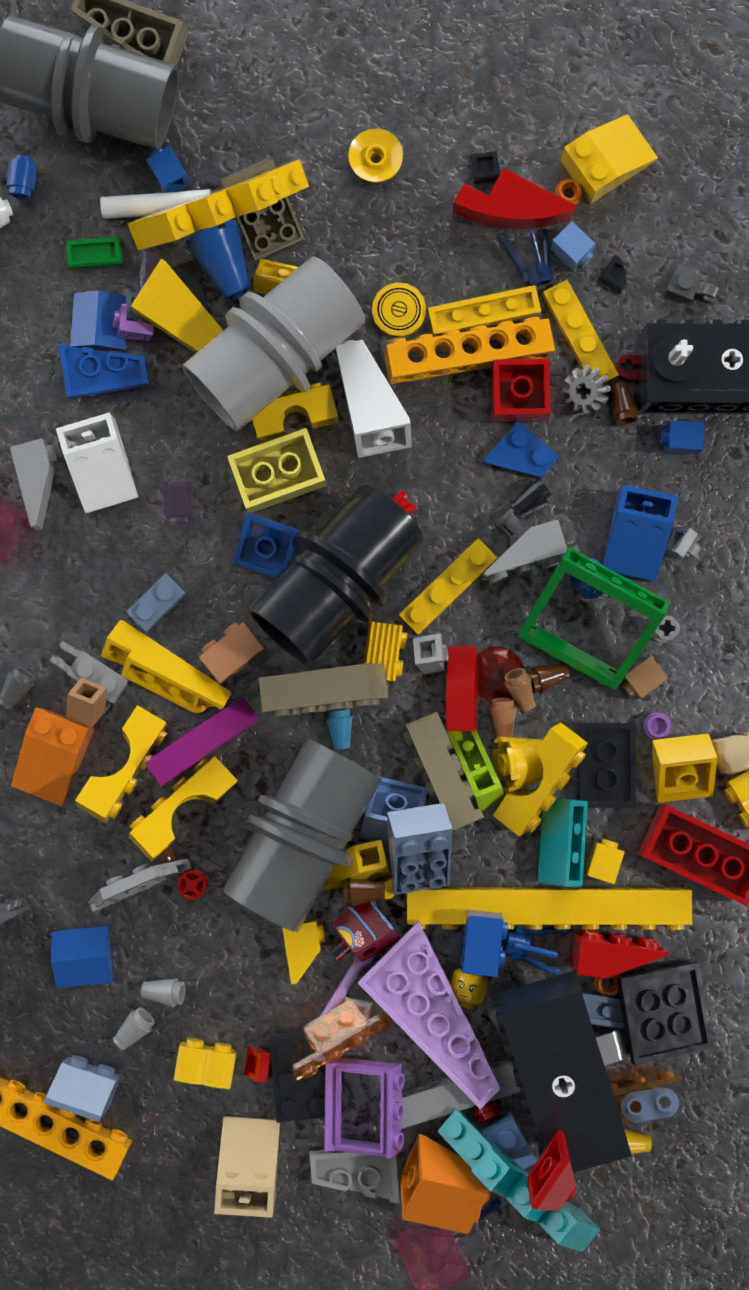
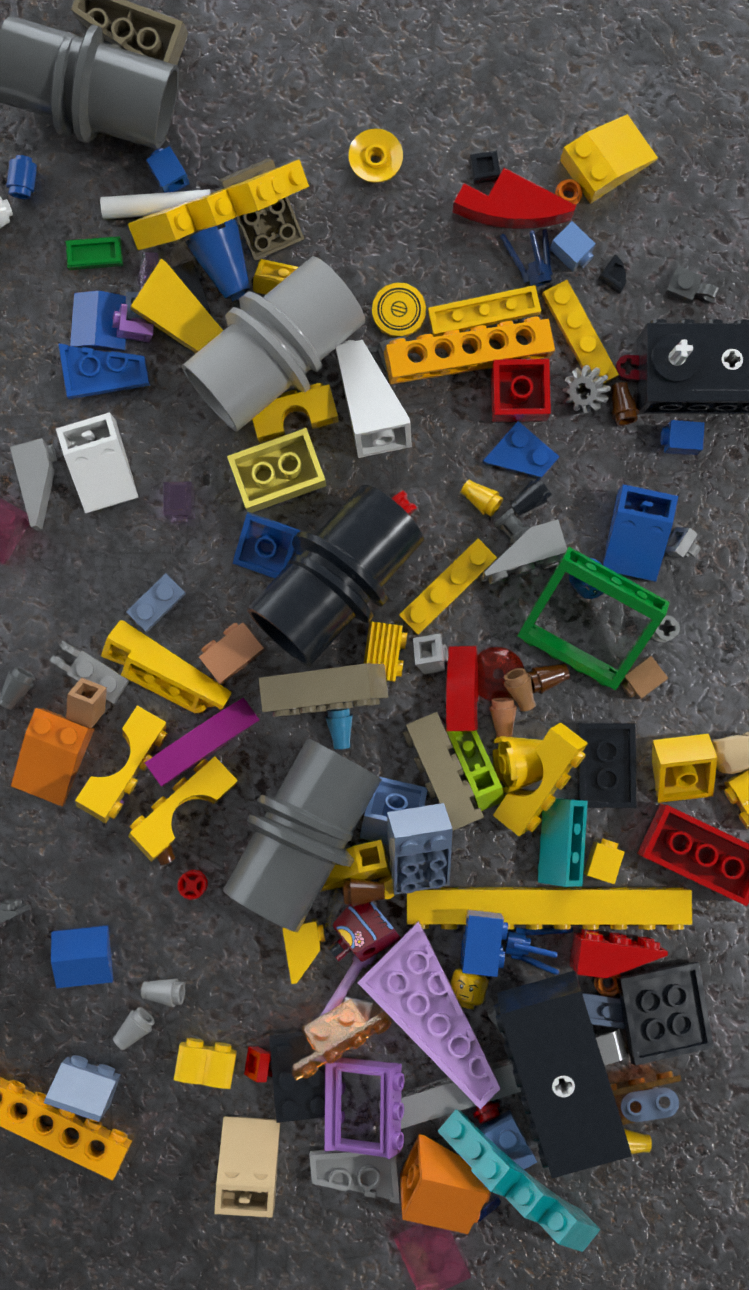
light grey wing [88,859,192,913] -> none
red slope [527,1130,576,1210] -> none
medium lavender plate [643,712,671,740] -> none
none -> yellow cone [460,479,503,516]

